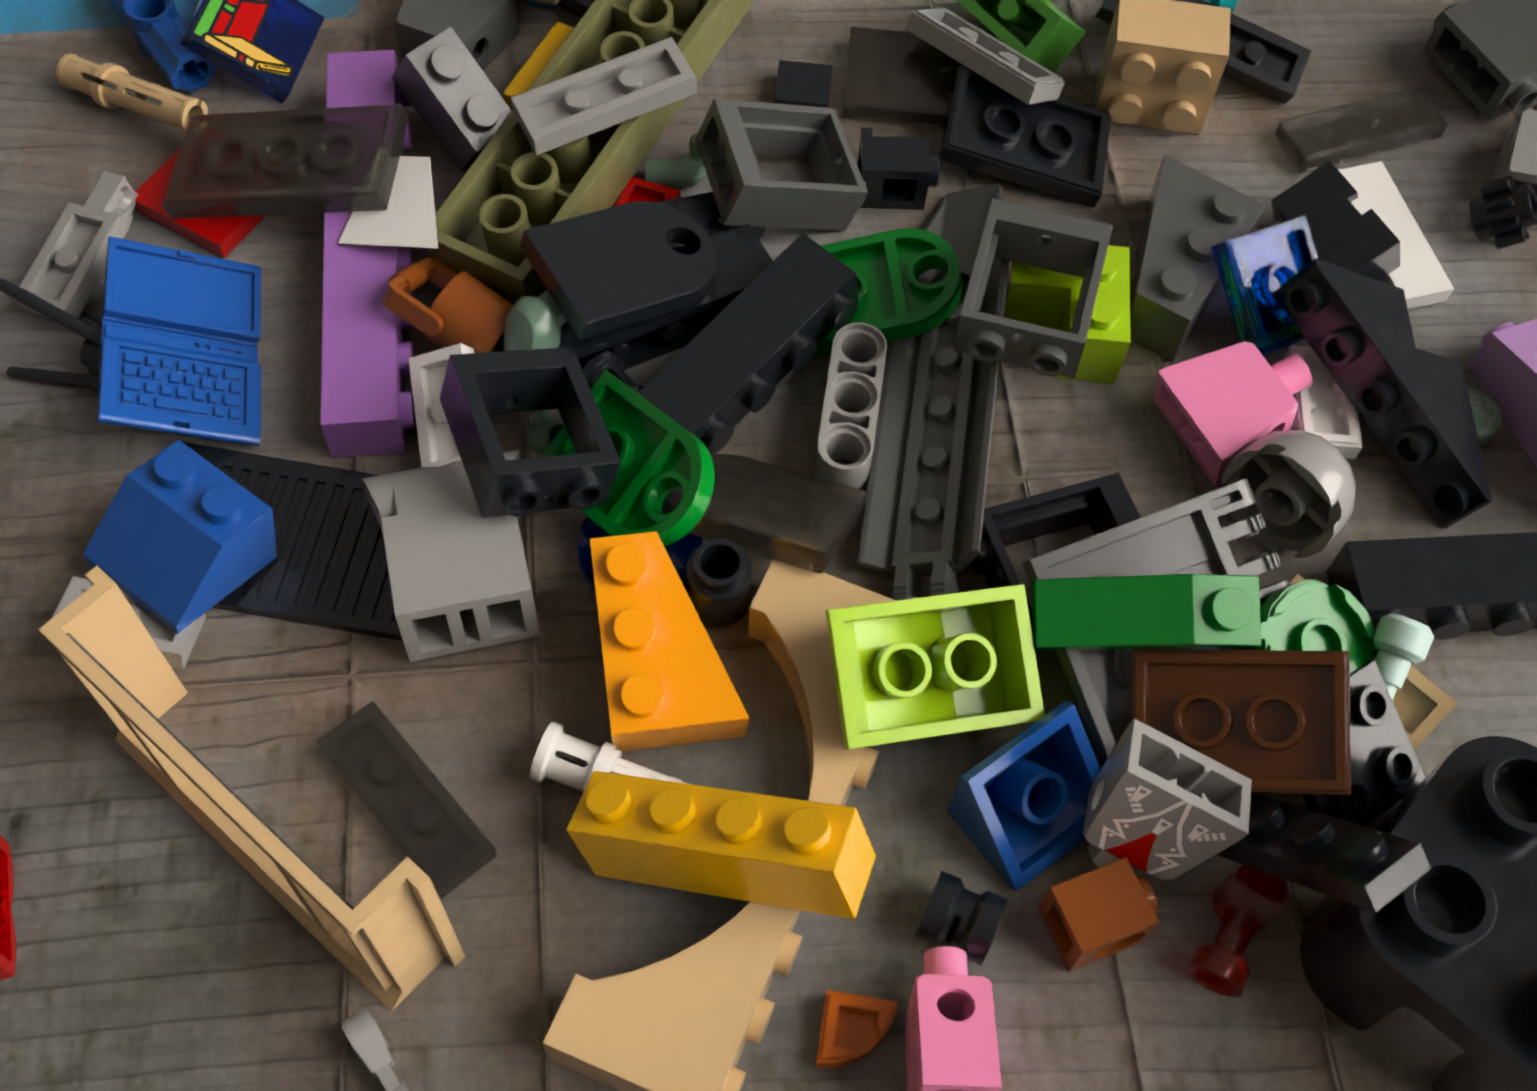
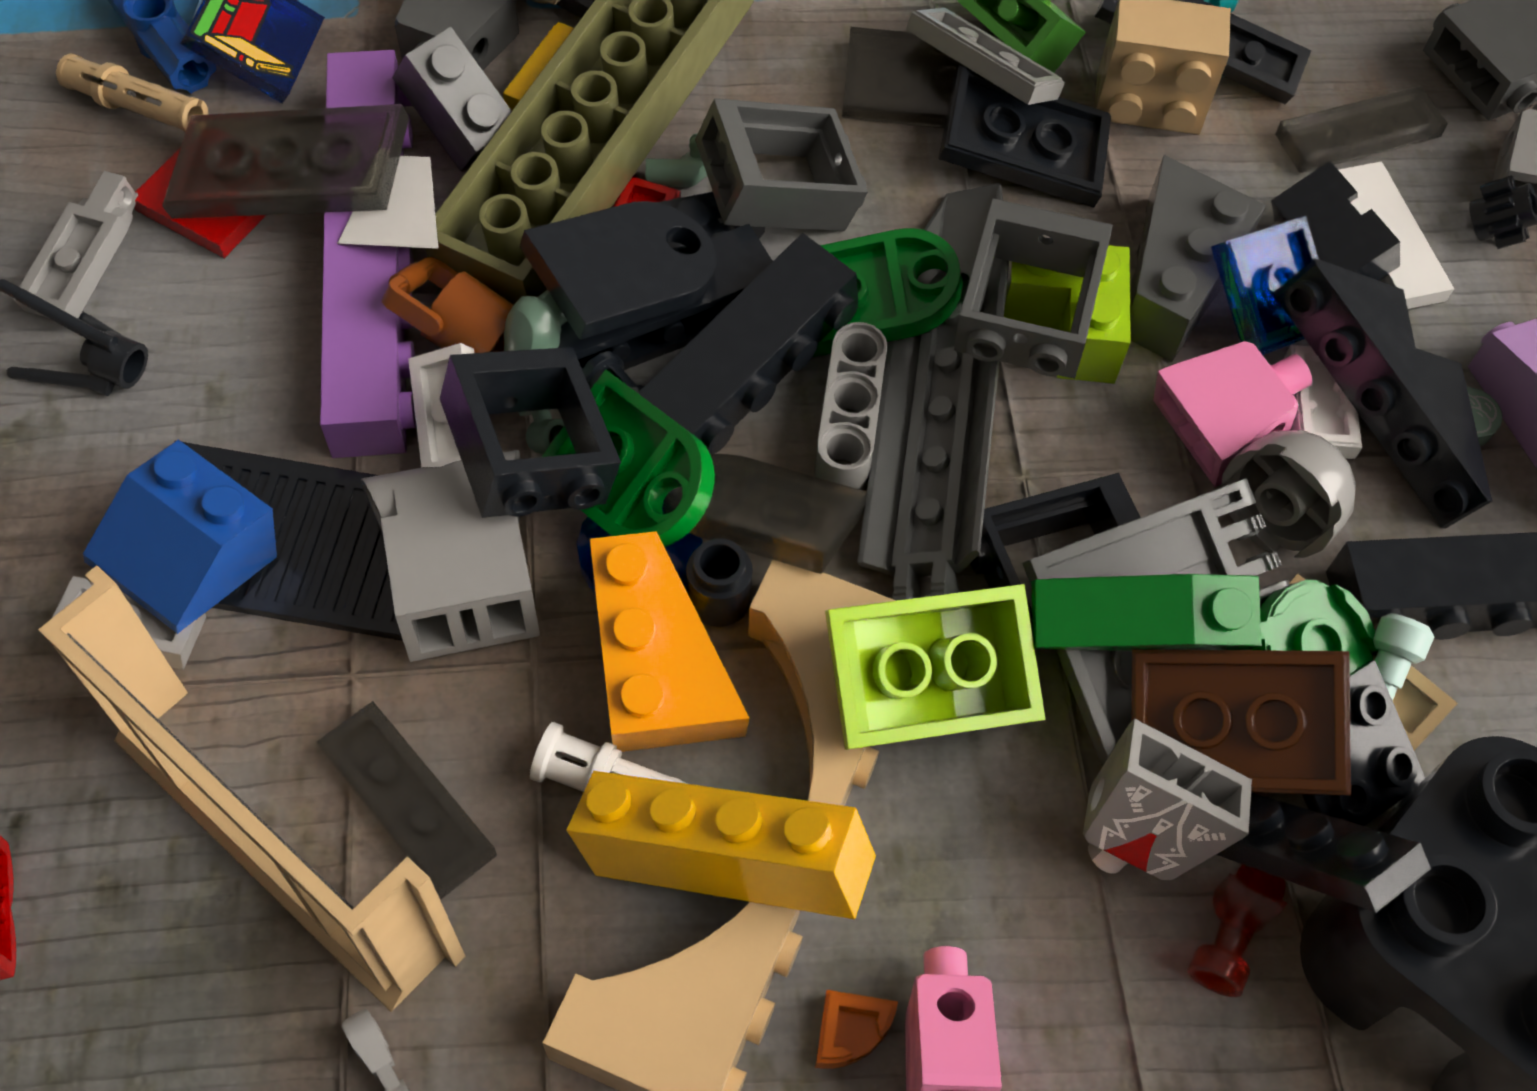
blue piece [96,236,261,446] -> none
light grey plate [511,37,697,155] -> none
black tile [774,60,833,108] -> none
black brick [857,128,939,210] -> none
black wheel [915,871,1008,965] -> none
blue slope [947,701,1101,891] -> none
dark orange brick [1038,857,1160,972] -> none

